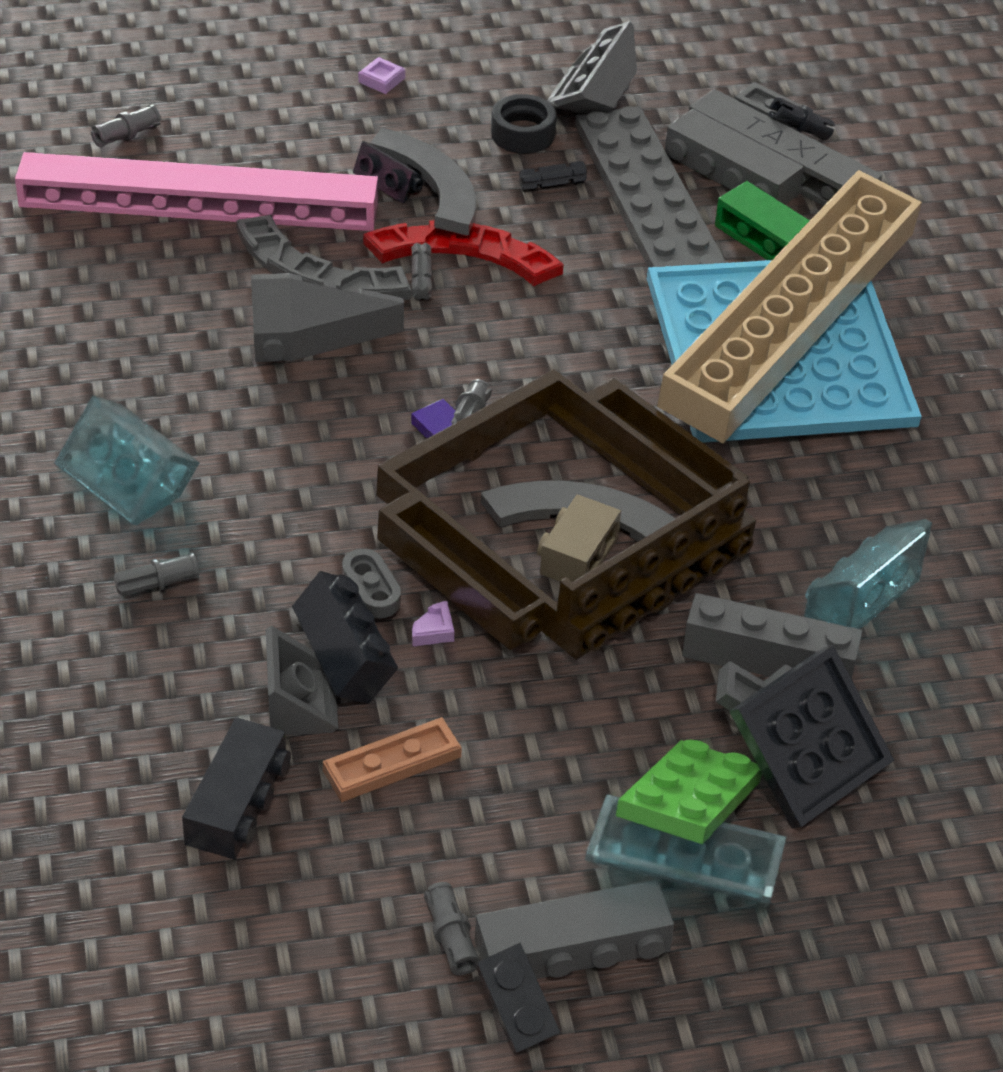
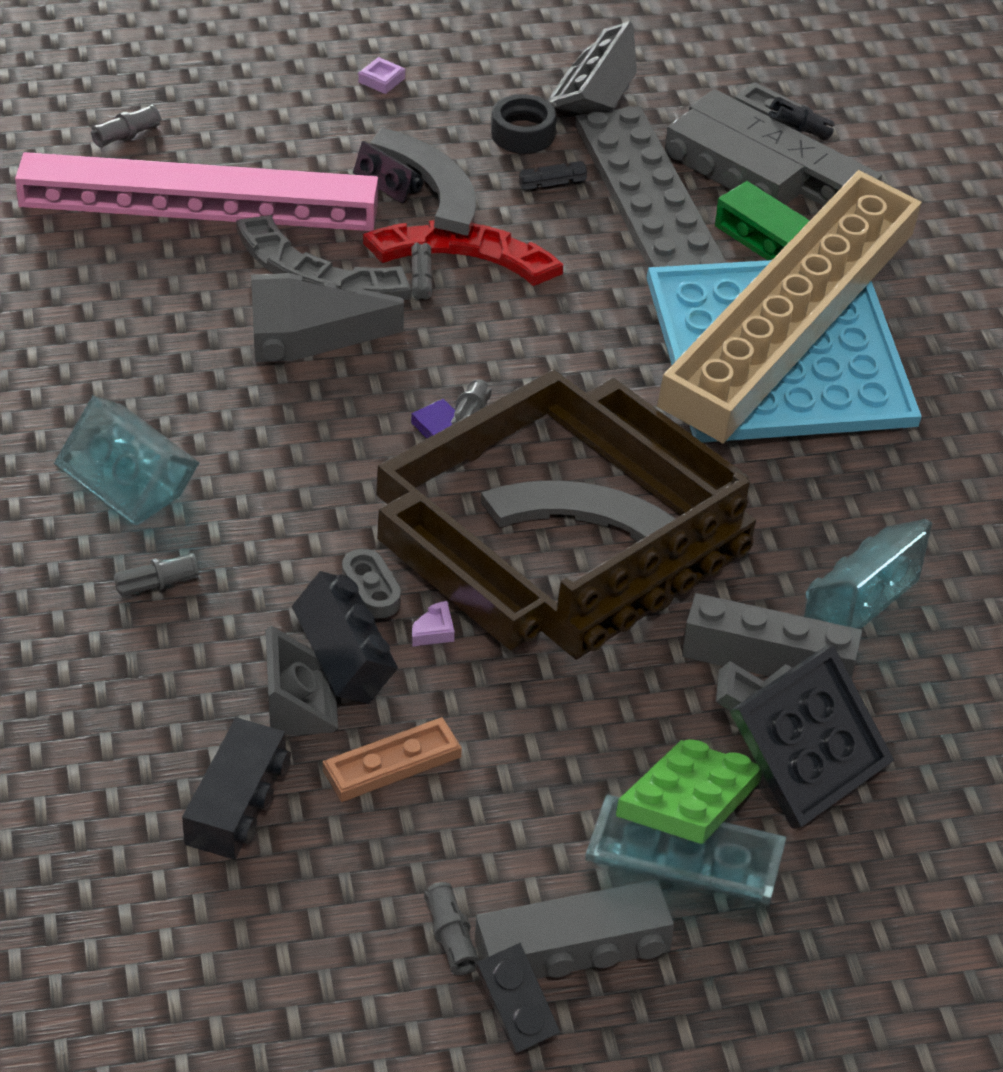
dark tan brick [537,494,621,582] -> none

